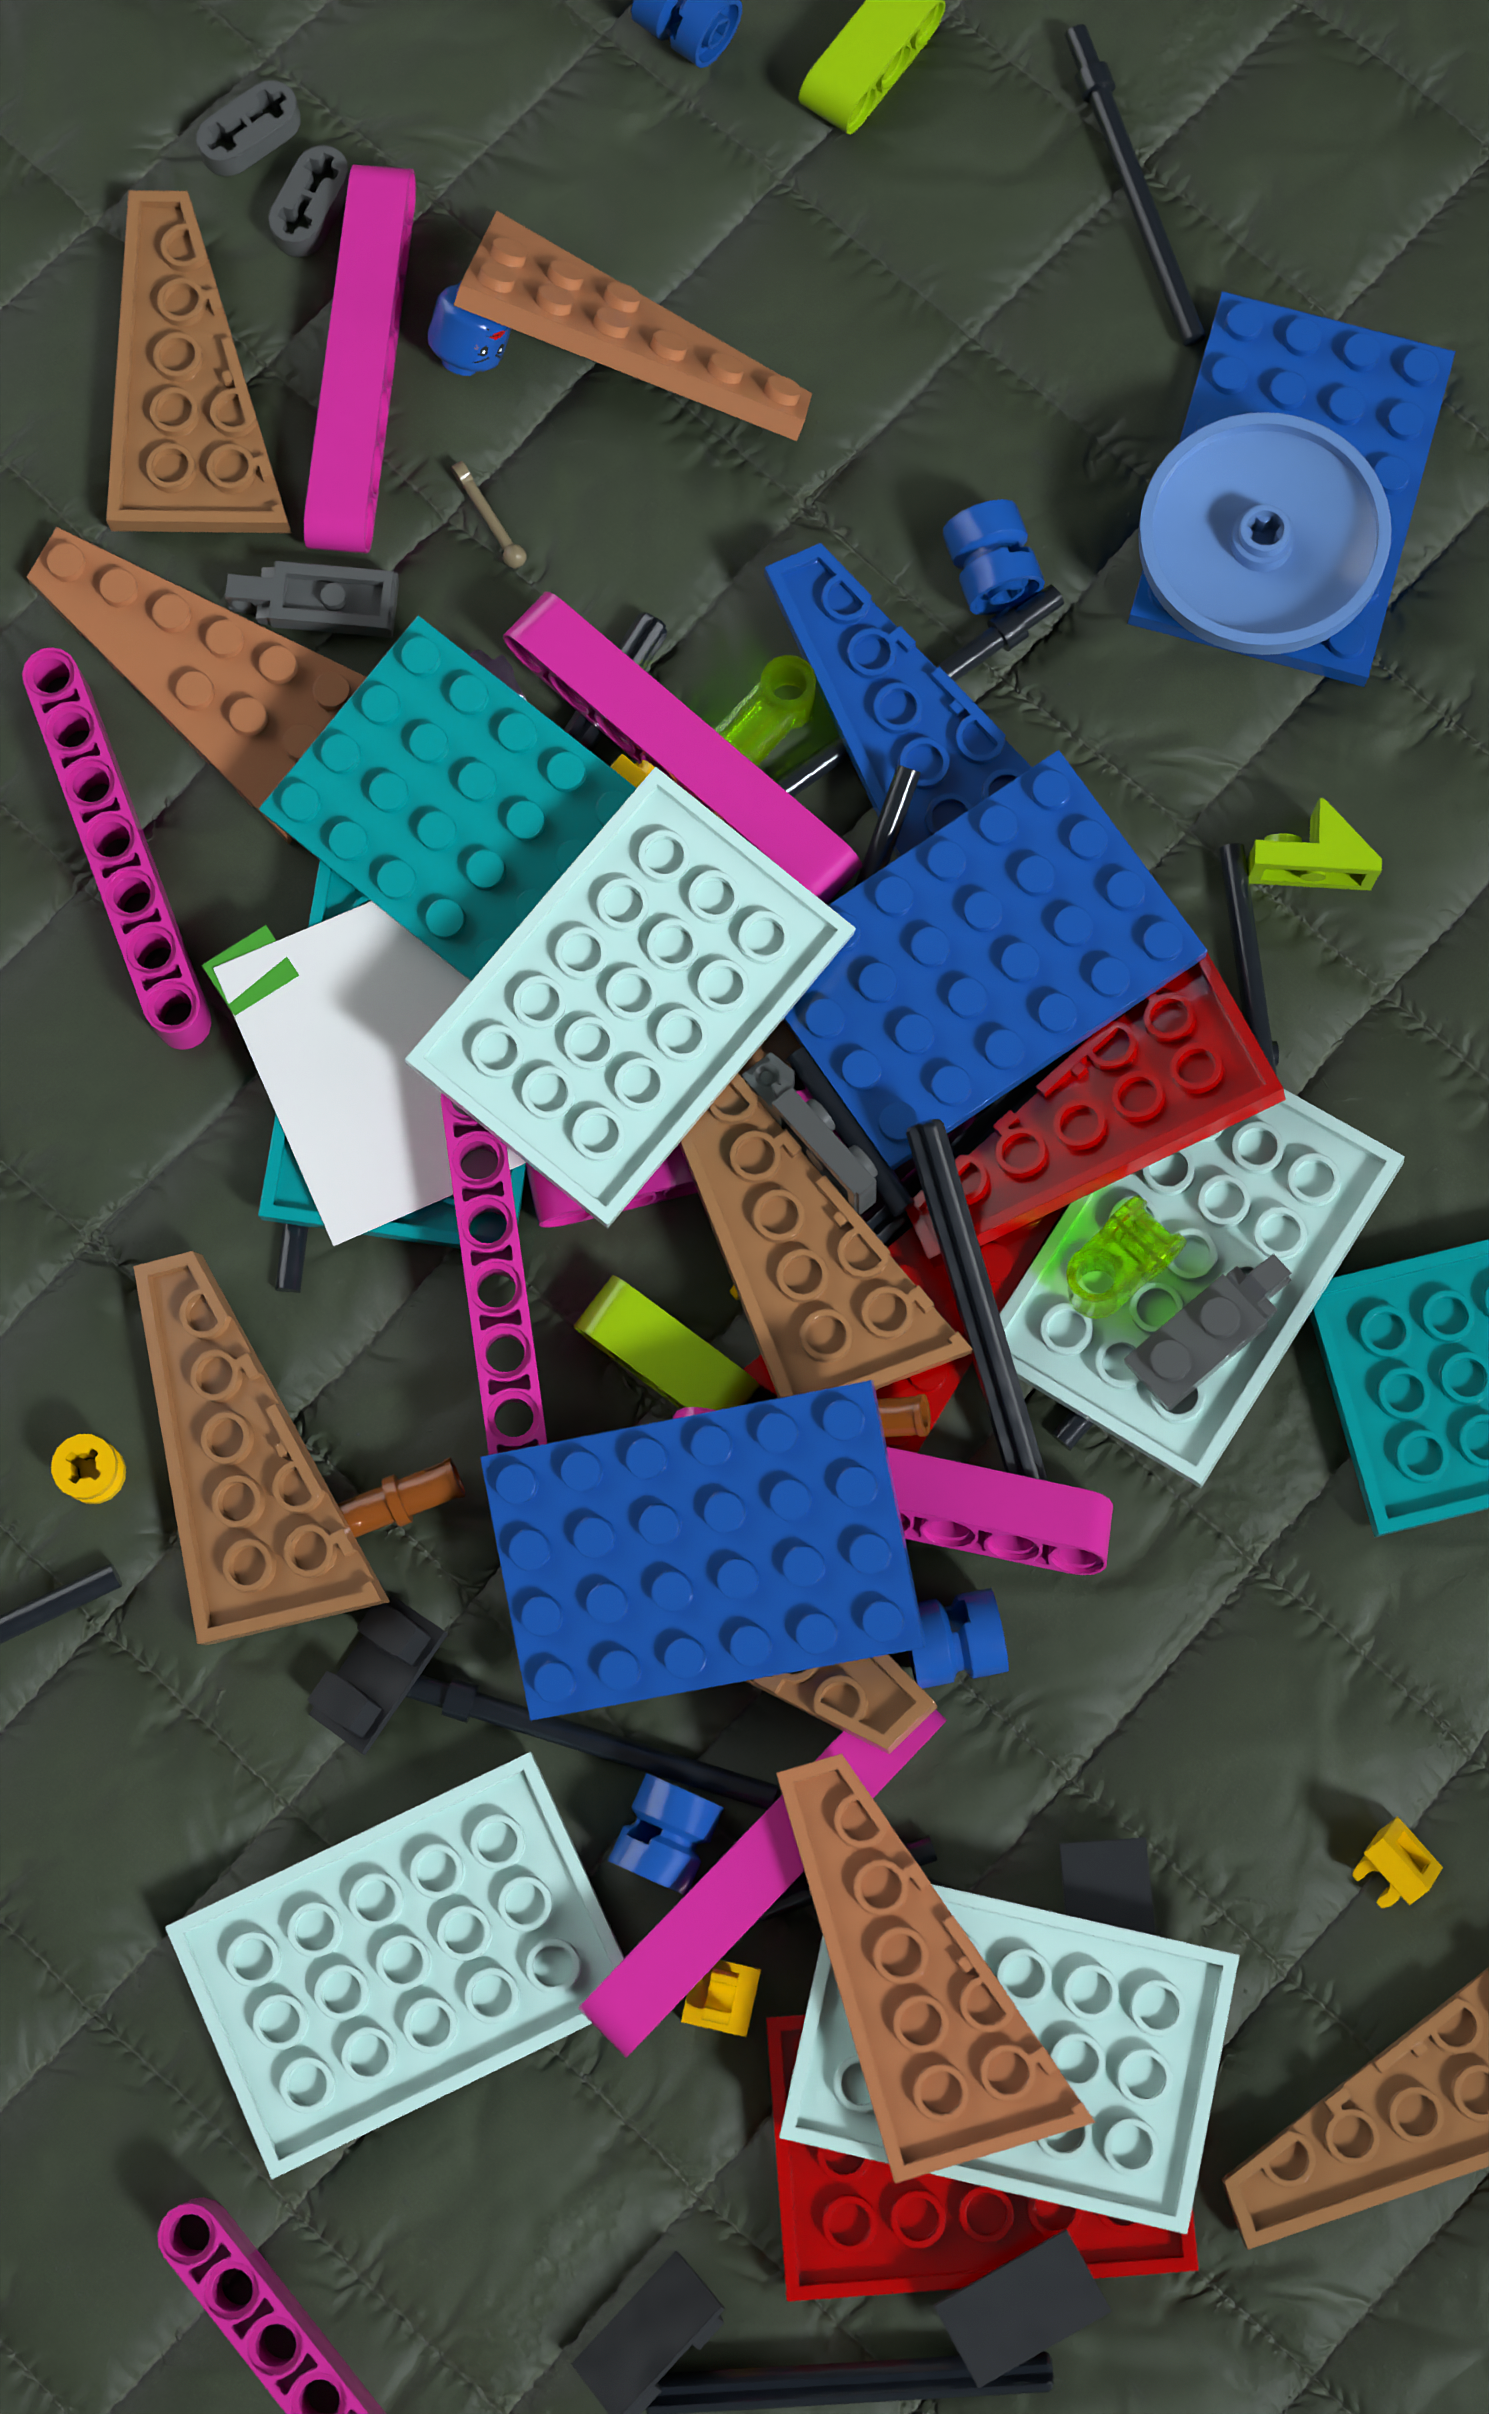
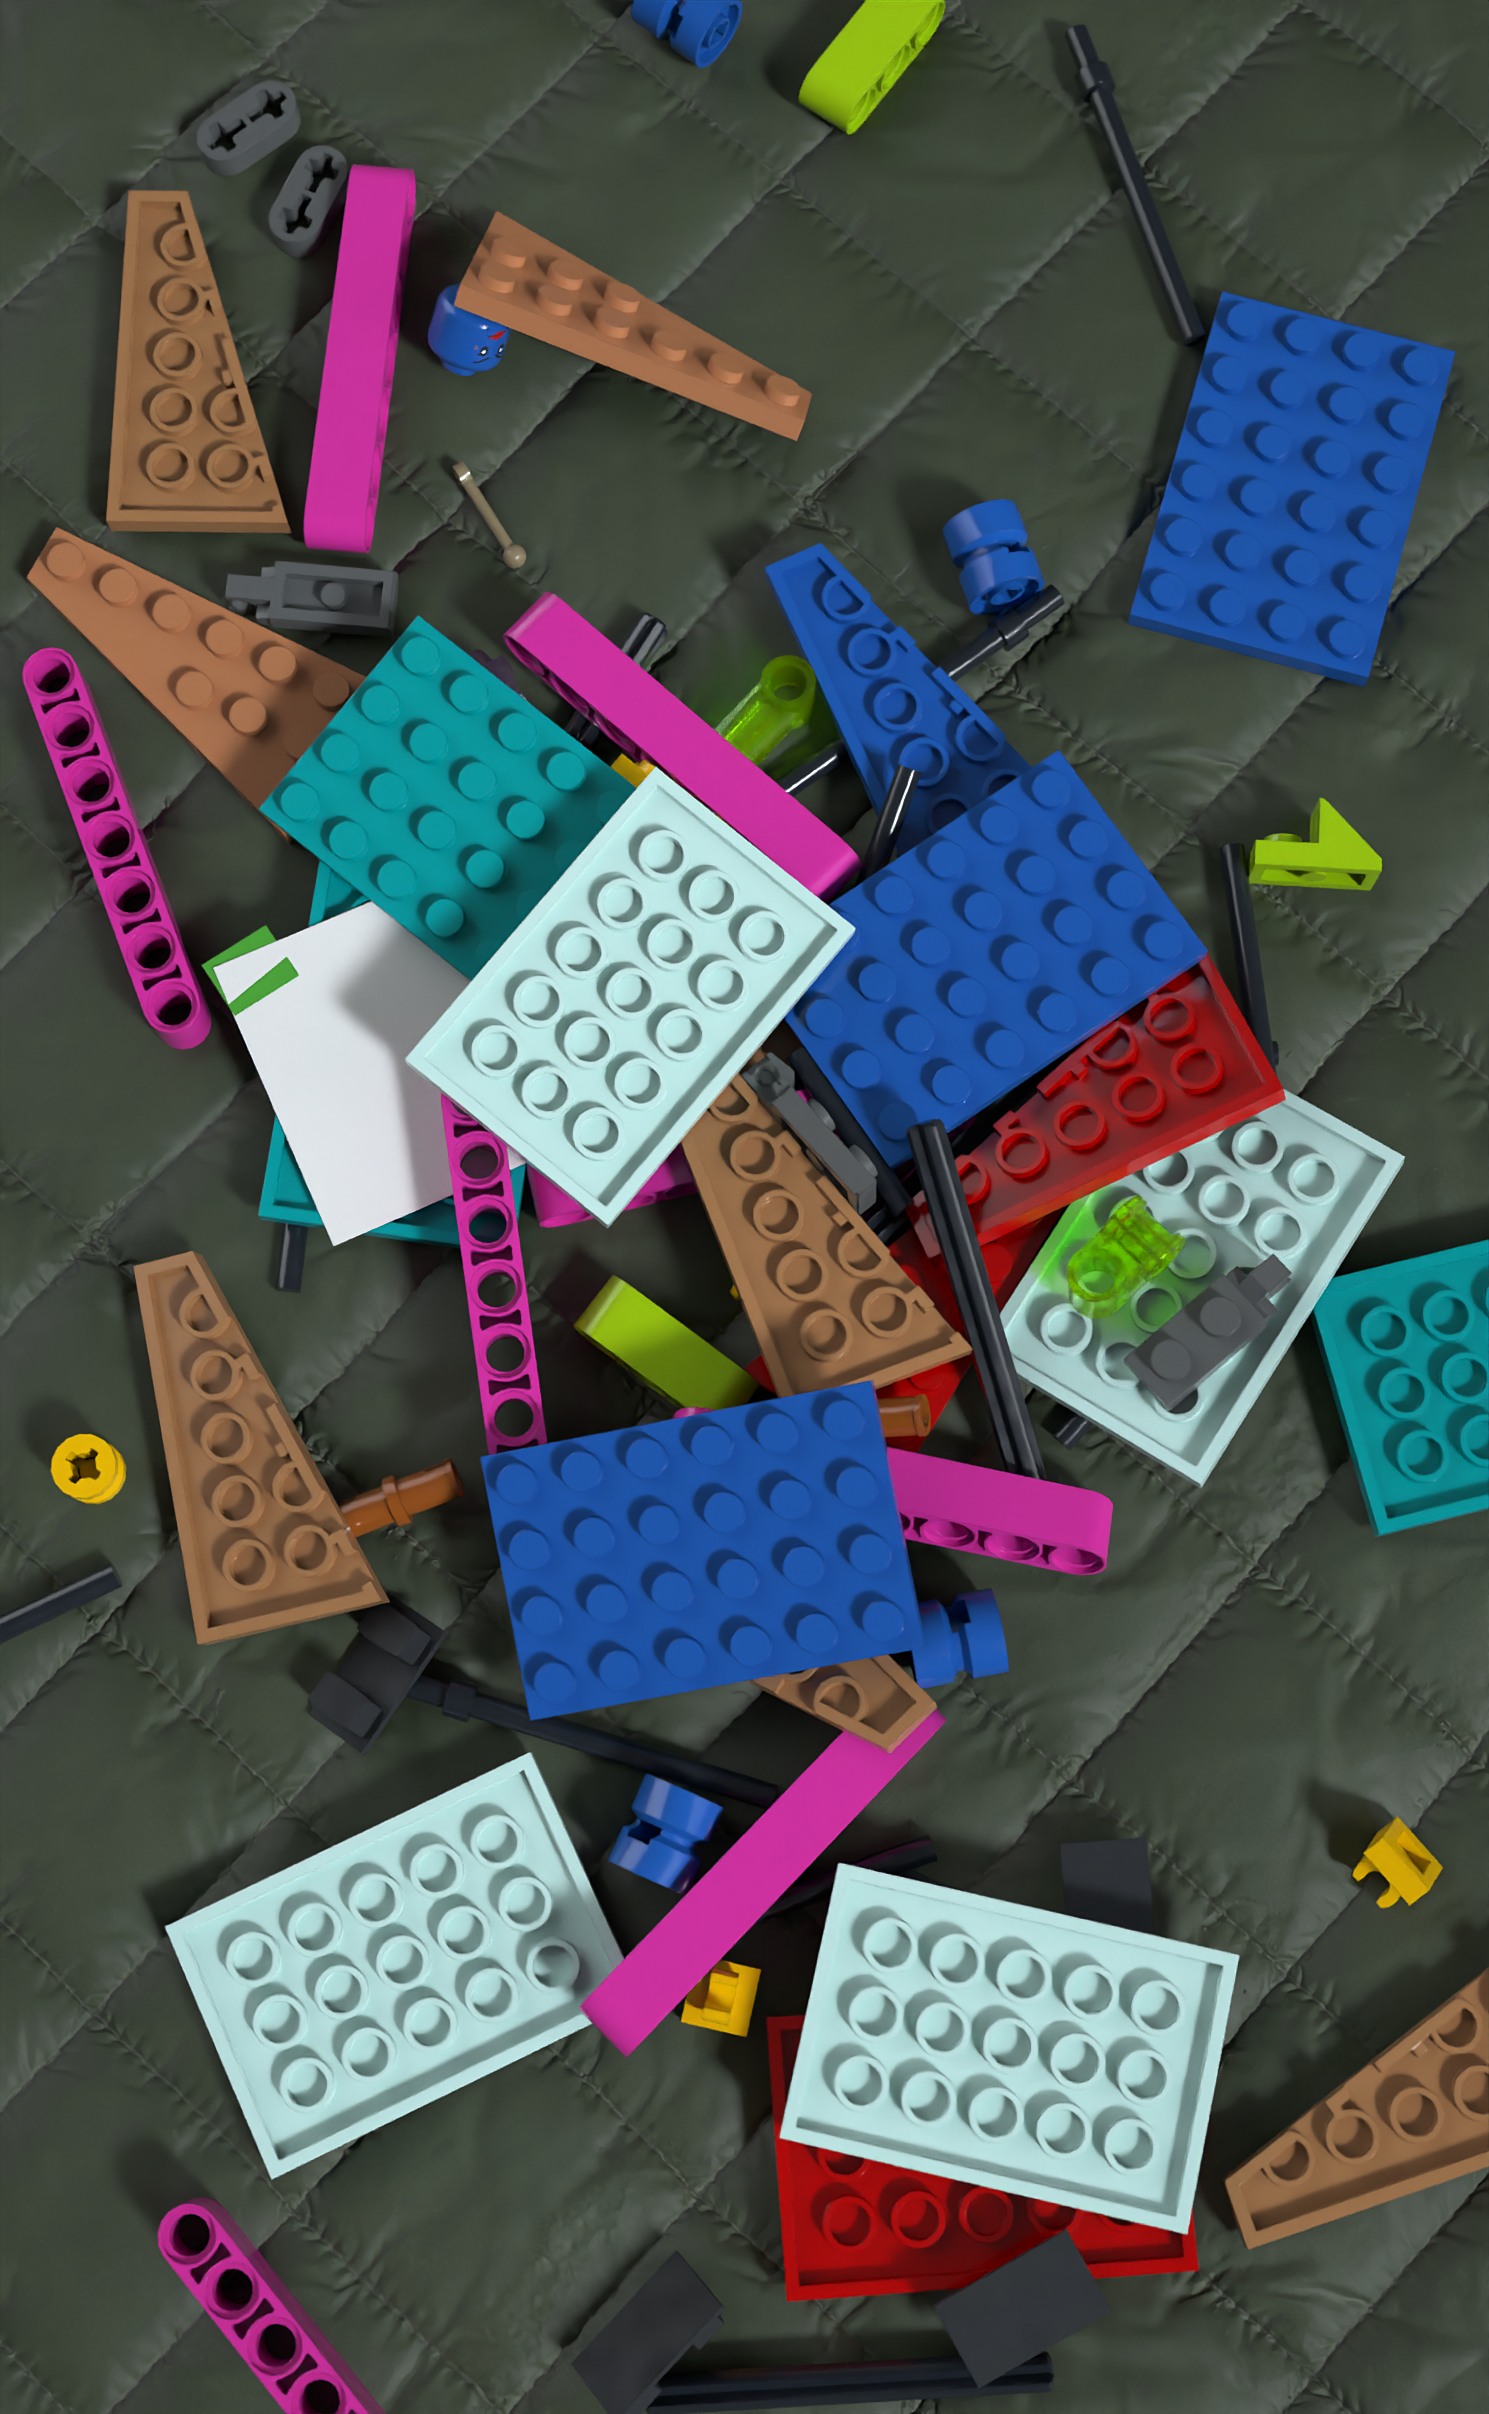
nougat wing [776,1754,1096,2183] -> none
medium blue dish [1138,412,1392,655] -> none

